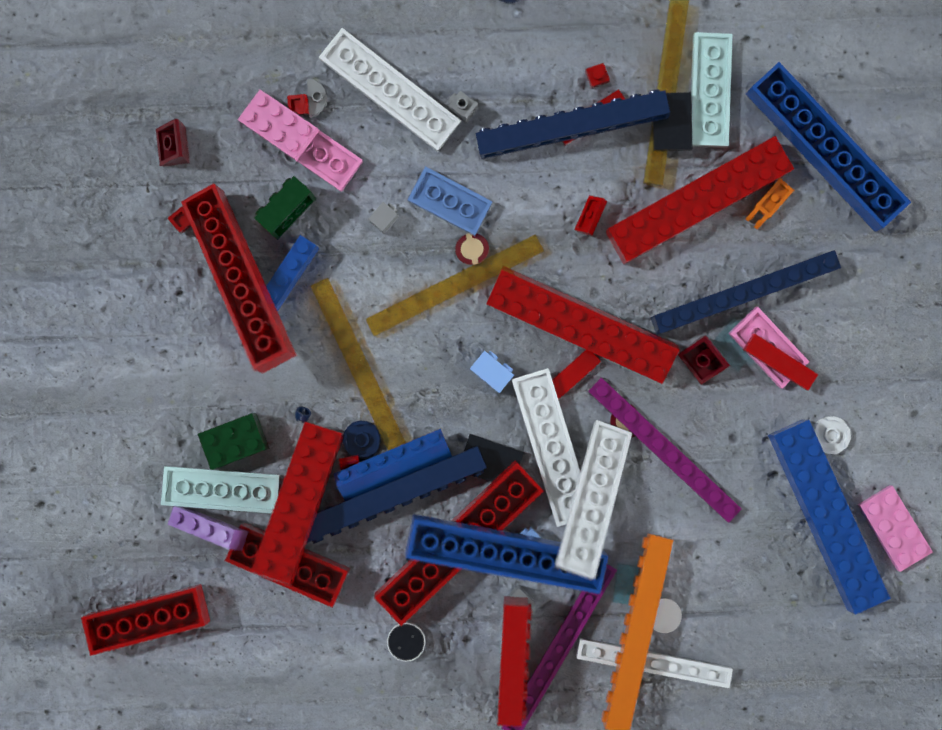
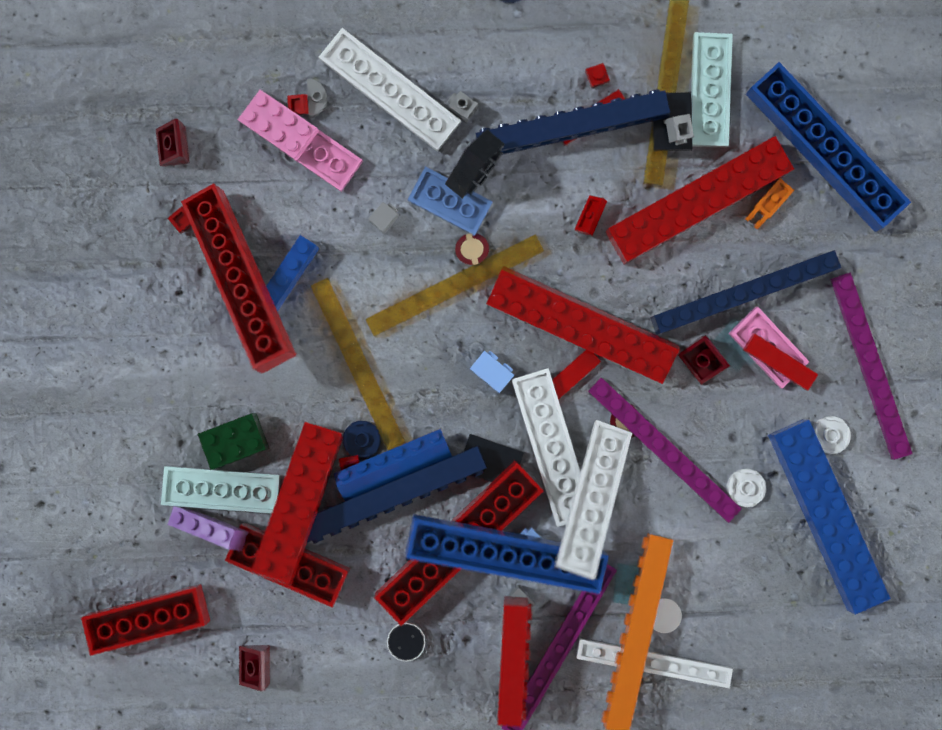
dark green brick [254,176,316,240] -> none
dark blue hinge [295,406,311,423] -> none
bright pink plate [858,485,933,572] -> none
none -> dark red slope [239,645,270,692]
none -> black brick [445,129,505,199]
none -> light grey brick [663,114,694,145]
none -> white tile [727,469,766,507]
none -> magenta plate [830,272,913,460]

